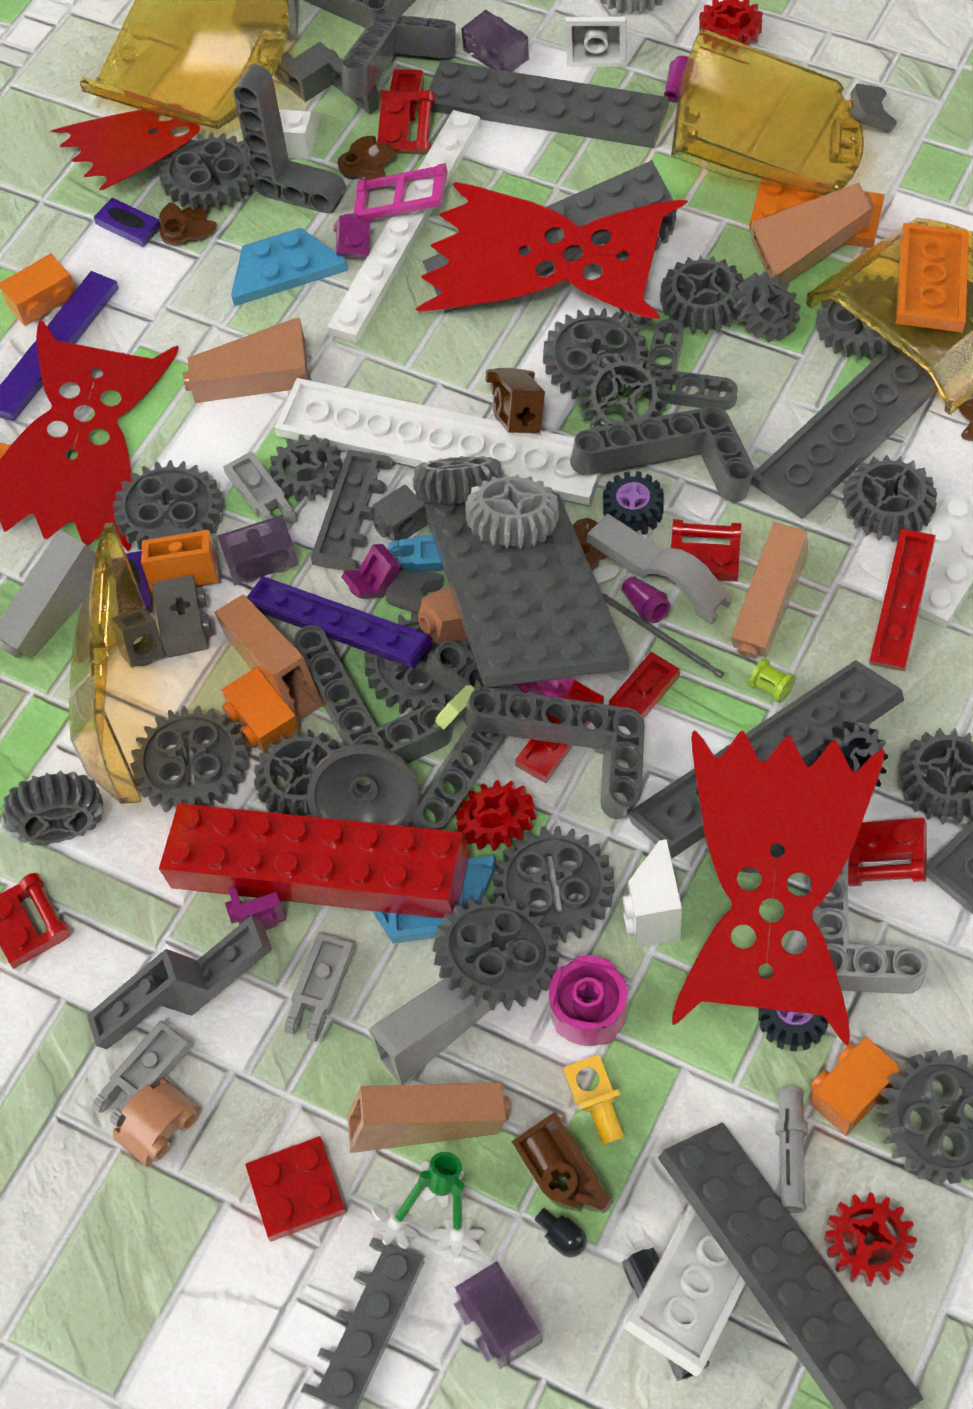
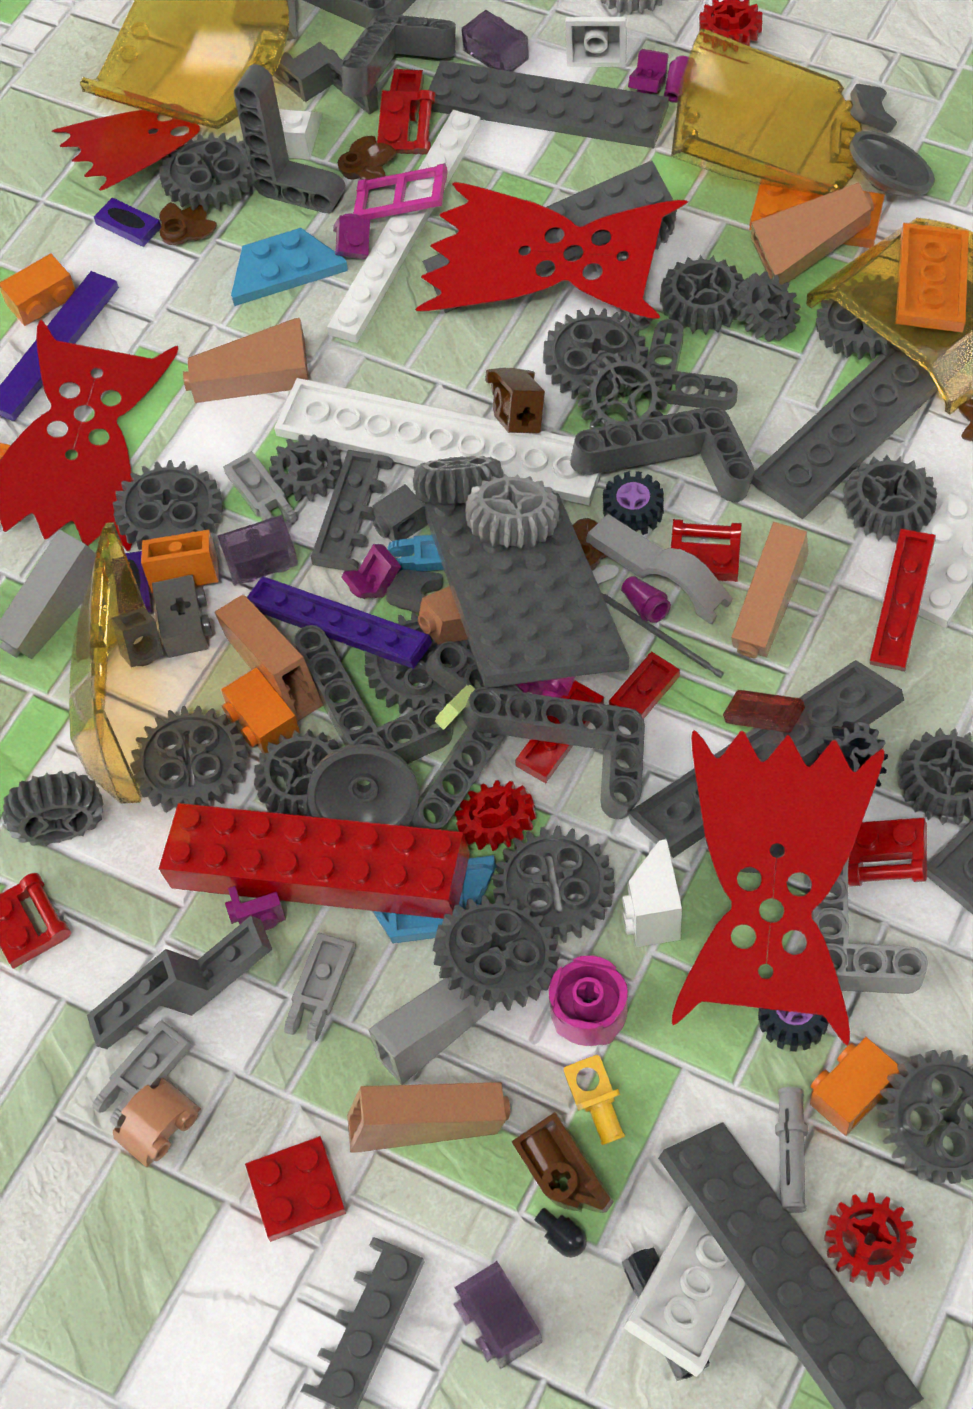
plant [369,1152,484,1258] -> none
lime bush [748,658,796,703] -> none
none -> magenta bracket [628,49,669,94]
none -> clear red tile [723,690,805,733]
none -> dark grey dish [850,131,935,196]

